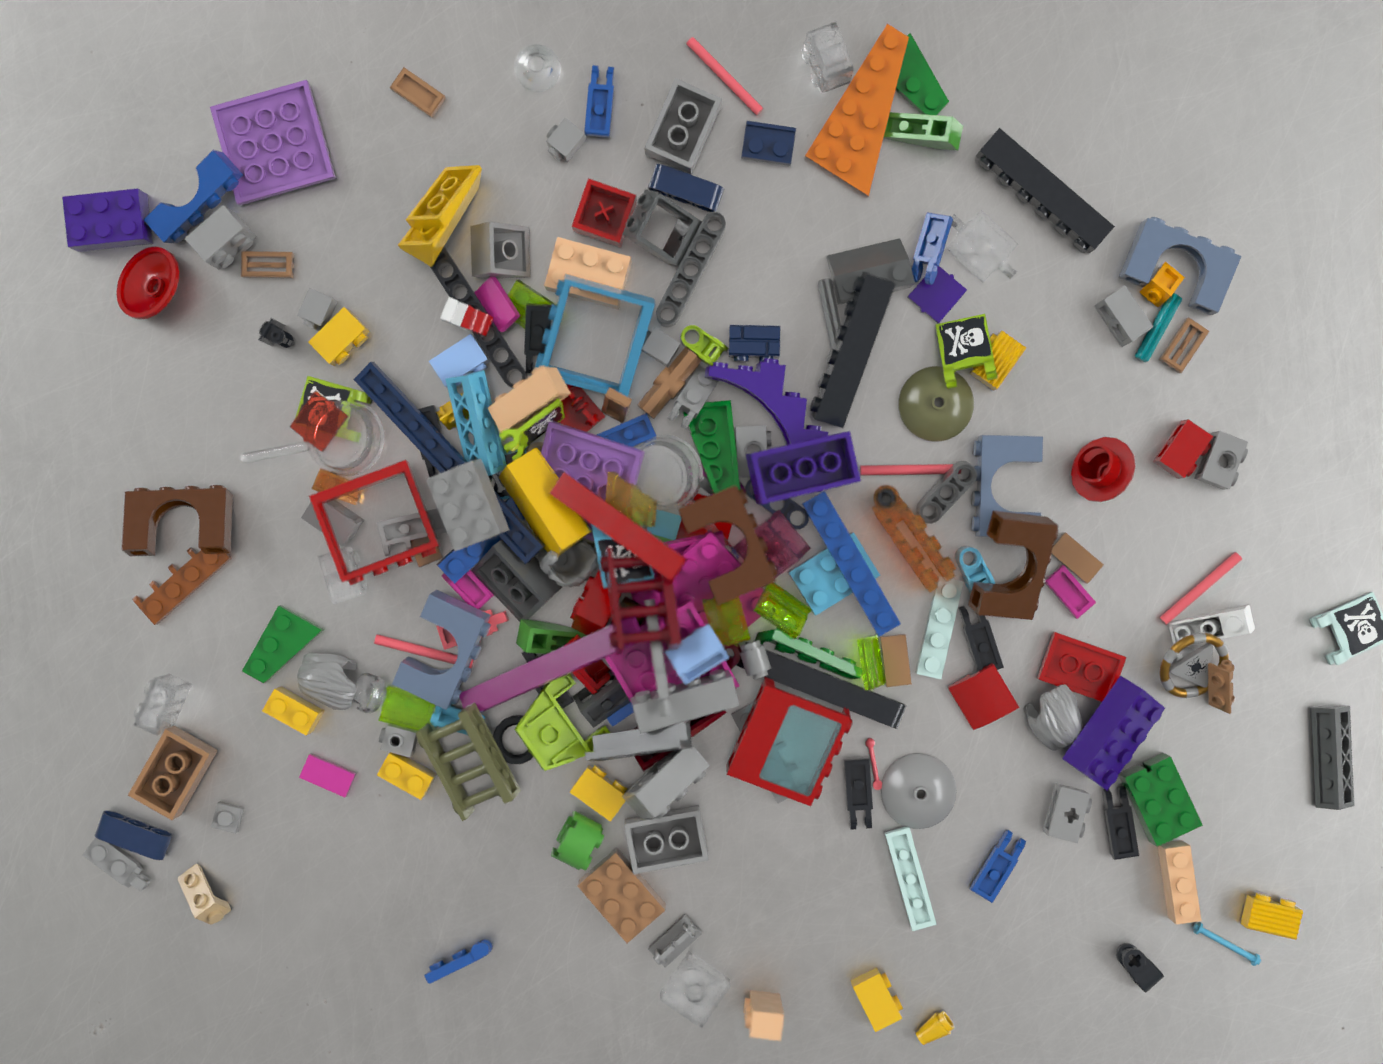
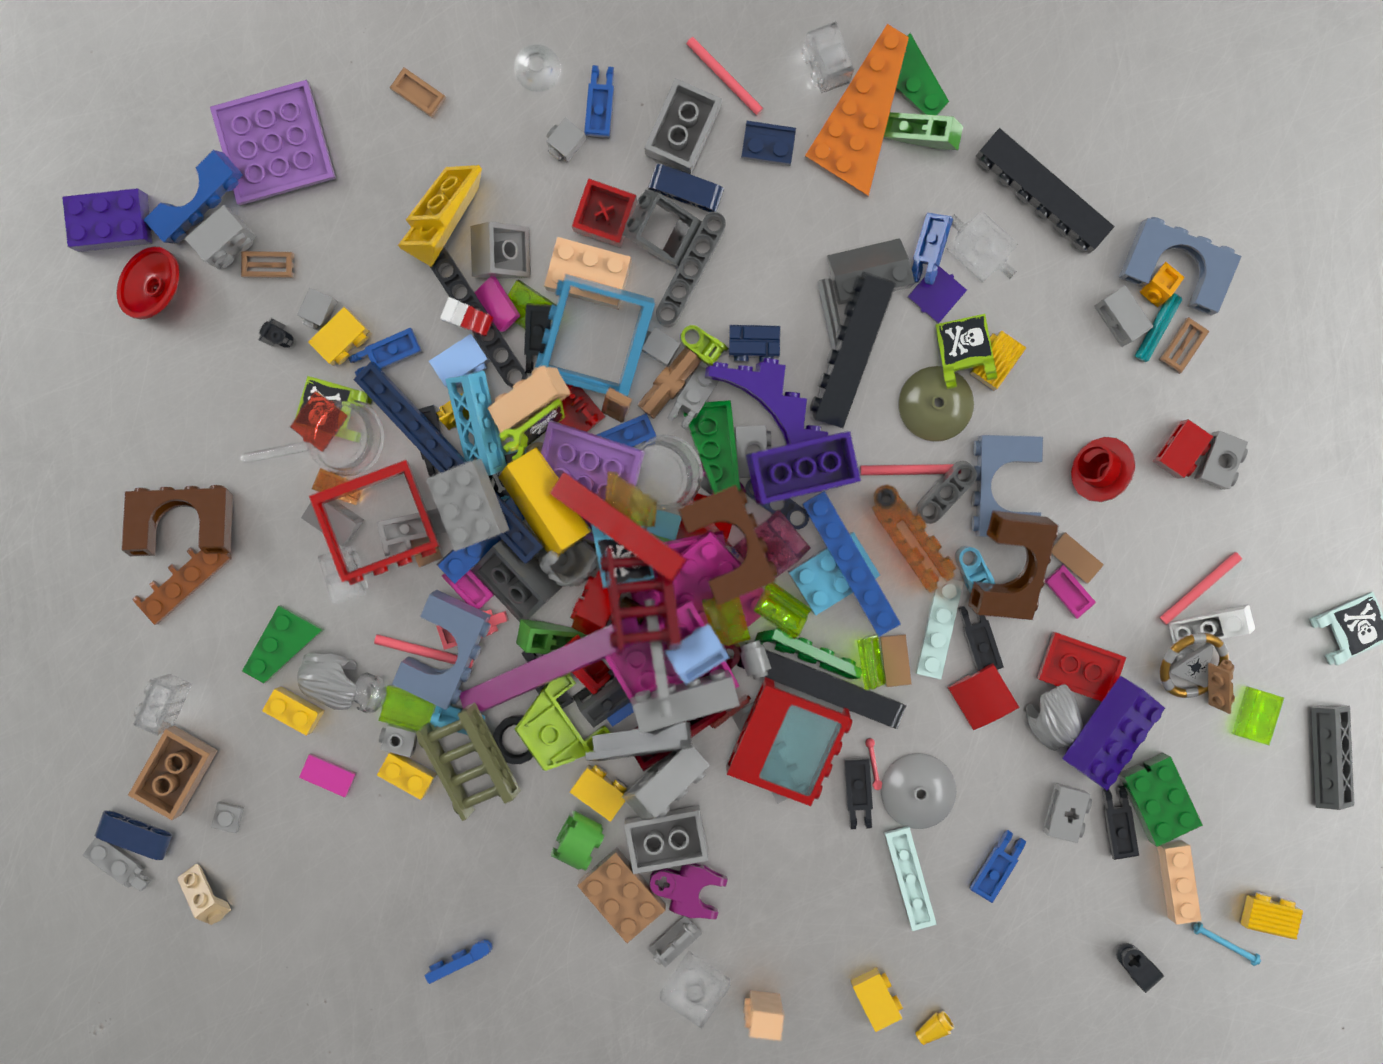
none -> blue hinge [348,328,422,376]
none -> magenta piece [650,863,728,919]
none -> clear red piece [710,694,751,729]
none -> clear neon green plate [1232,686,1284,746]

